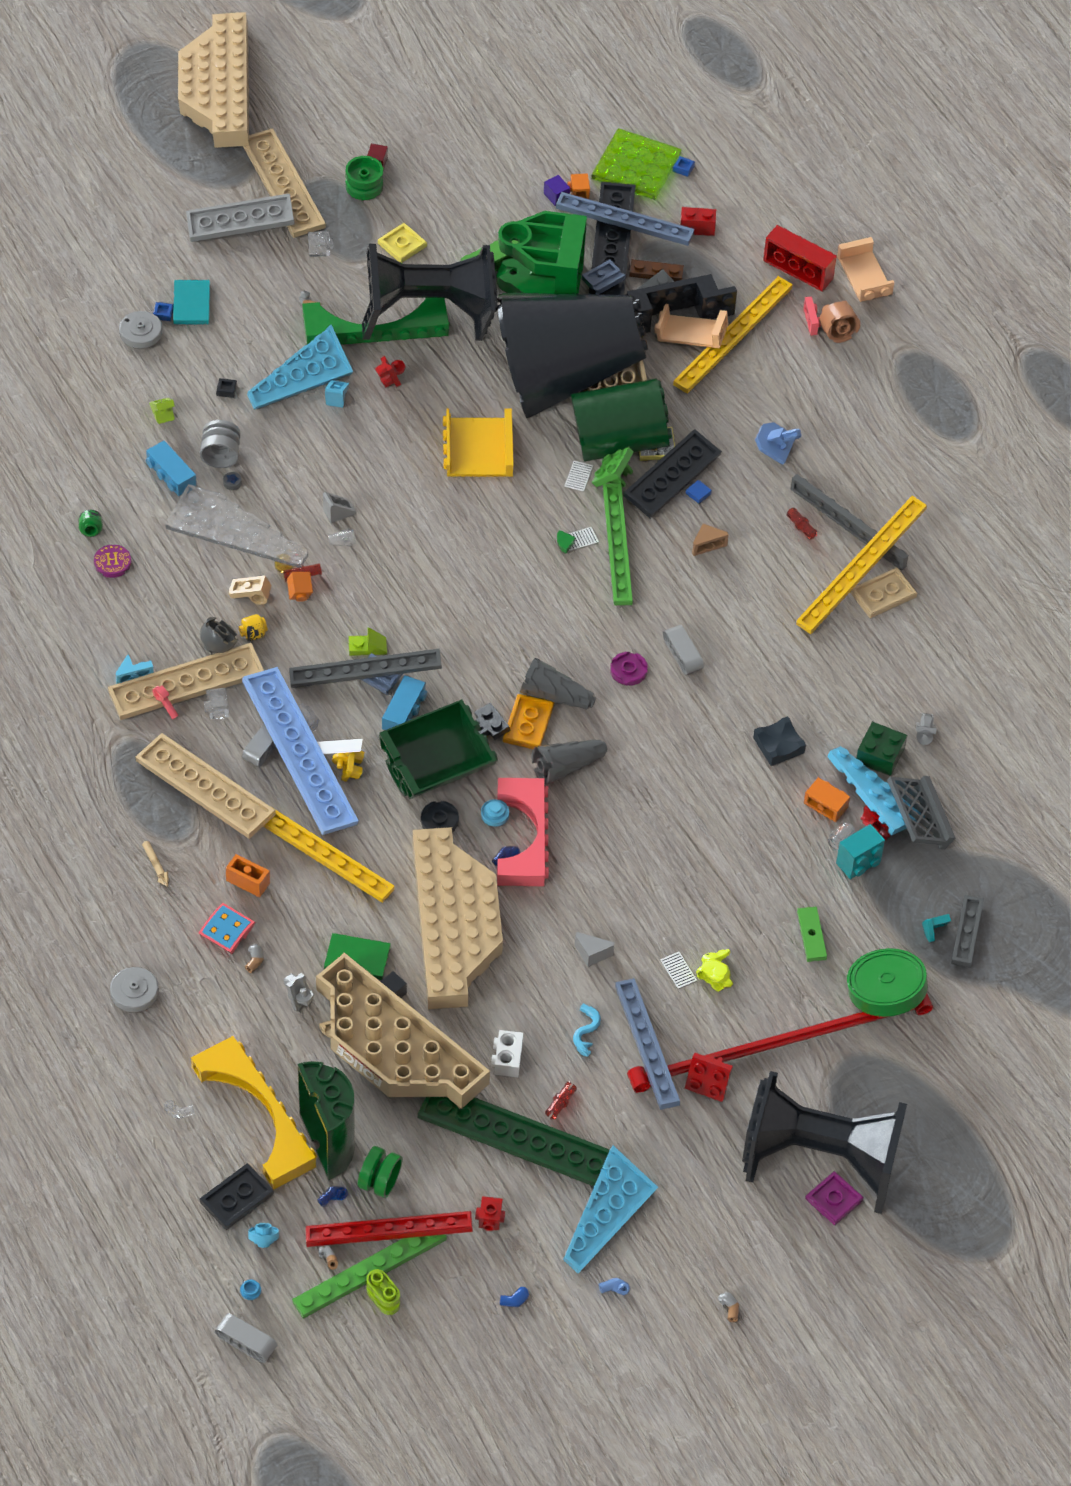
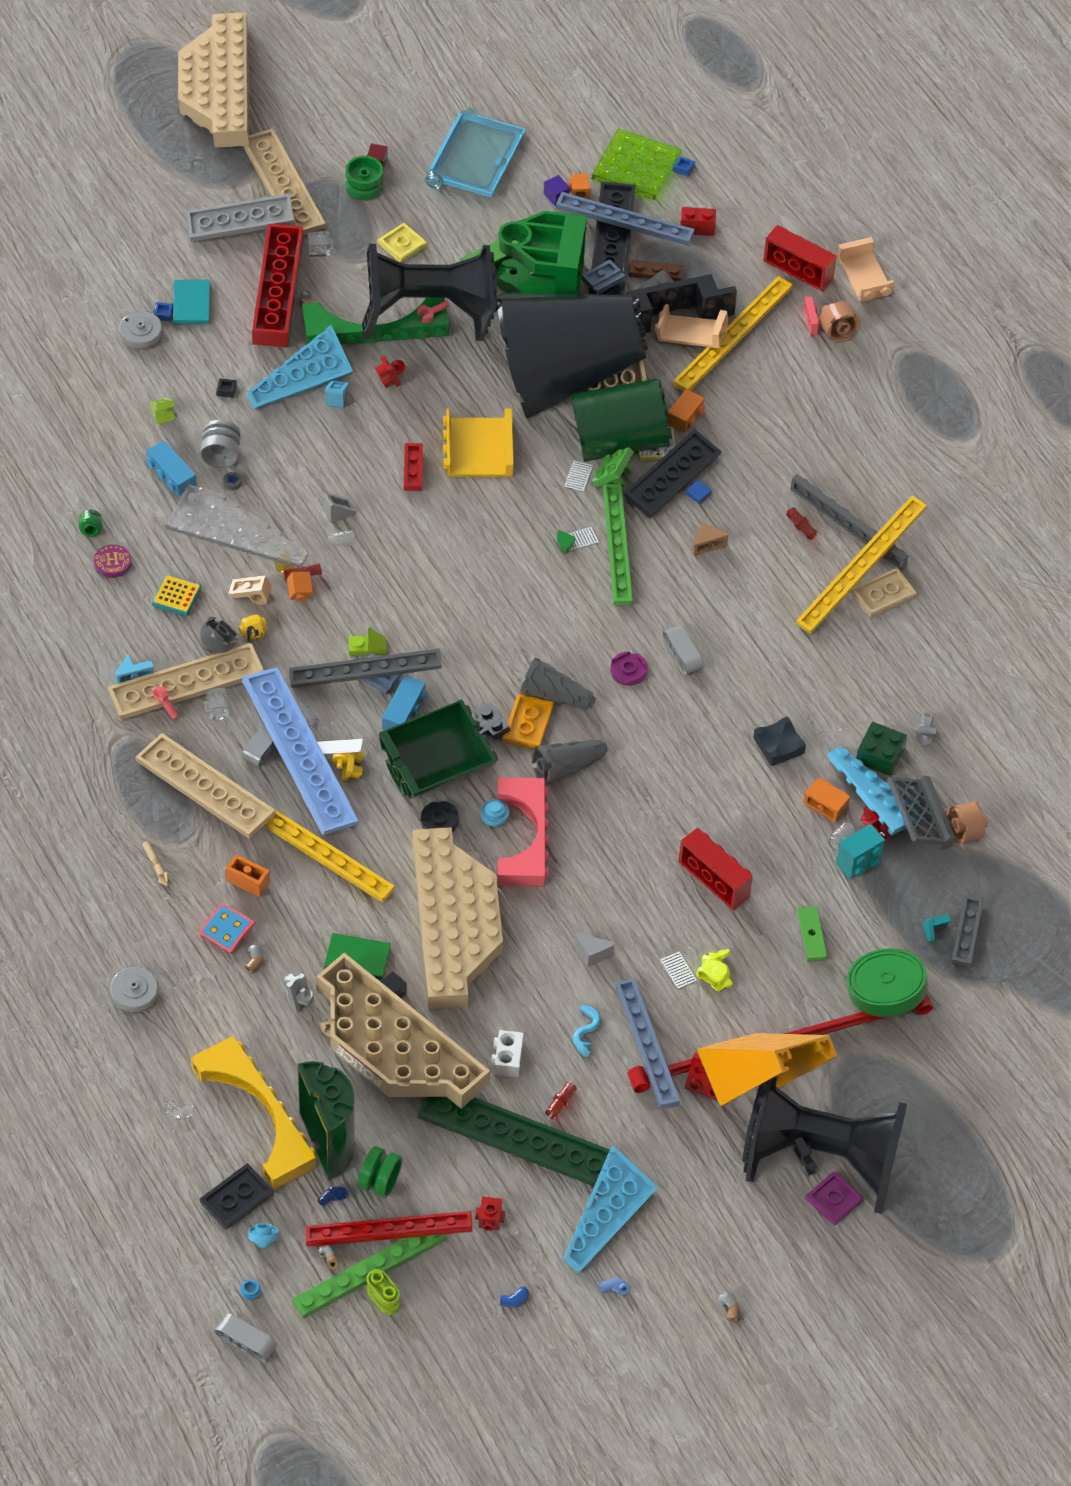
clear blue arm [492,846,520,866] -> none
medium blue piece [755,422,802,465] -> none
none -> tile [152,574,201,616]
none -> red brick [252,224,303,347]
none -> red plate [404,443,423,491]
none -> coral bar [417,301,450,323]
none -> clear light blue door [425,108,526,198]
none -> orange brick [667,389,705,432]
none -> red brick [678,827,753,911]
none -> light orange windscreen [697,1033,838,1106]
none -> black plate [793,1137,817,1176]
none -> nougat brick [946,801,988,844]

